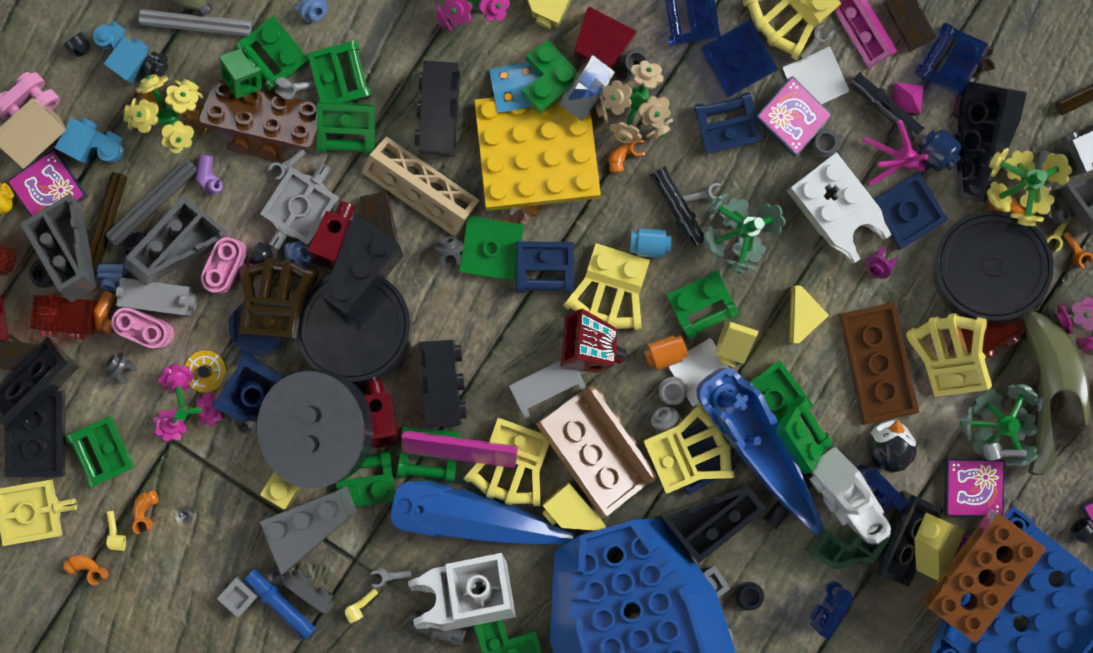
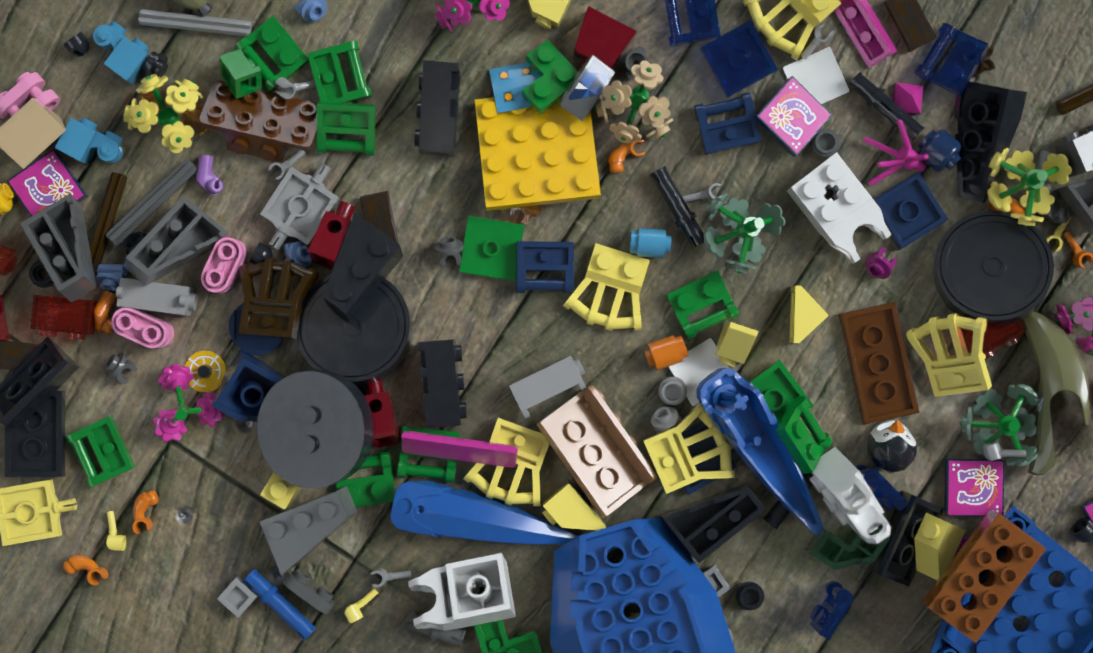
tan fence [361,136,480,236] -> none
dark red torso [560,308,626,373] -> none

